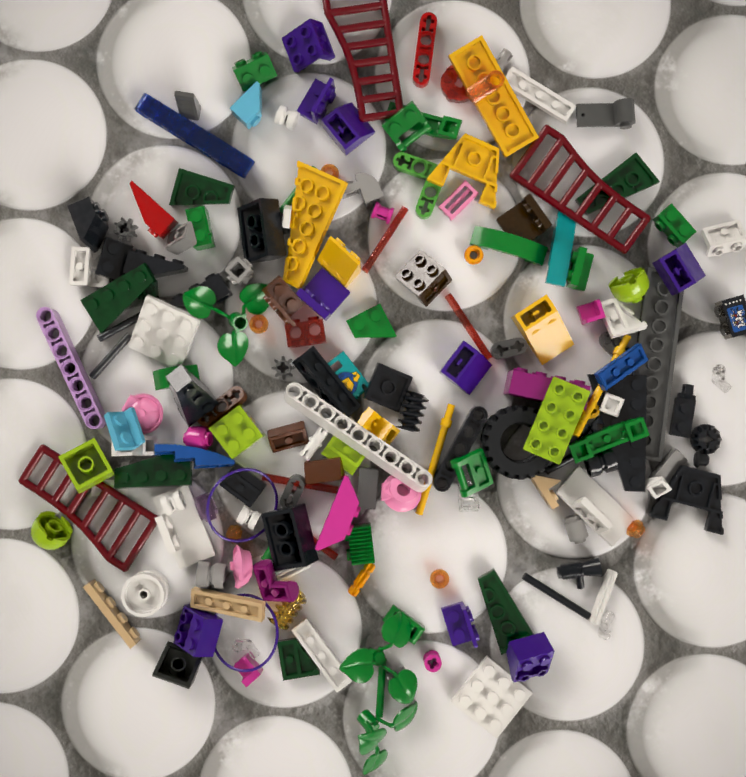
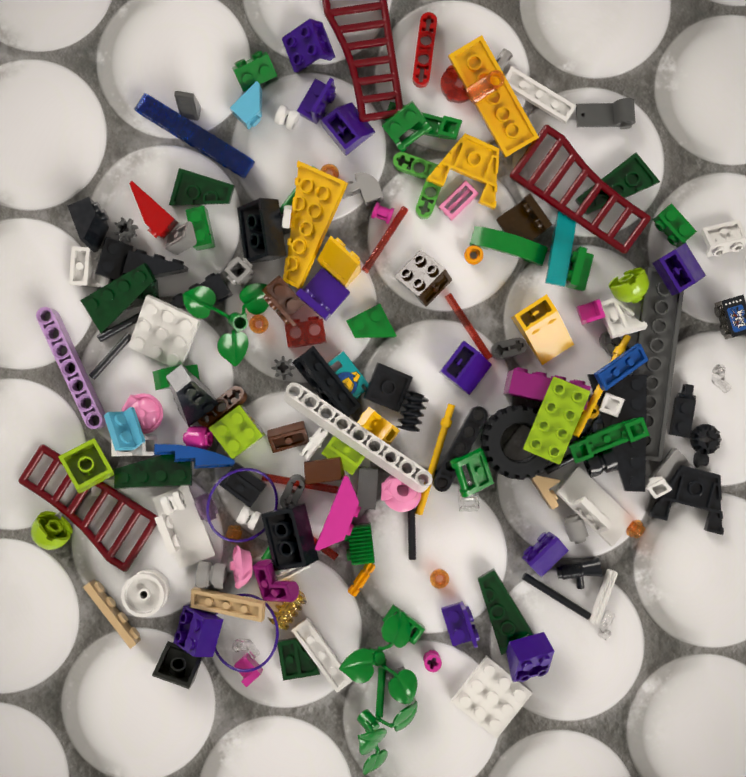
none -> black bar [408,508,416,560]
none -> dark purple slope [522,532,569,577]

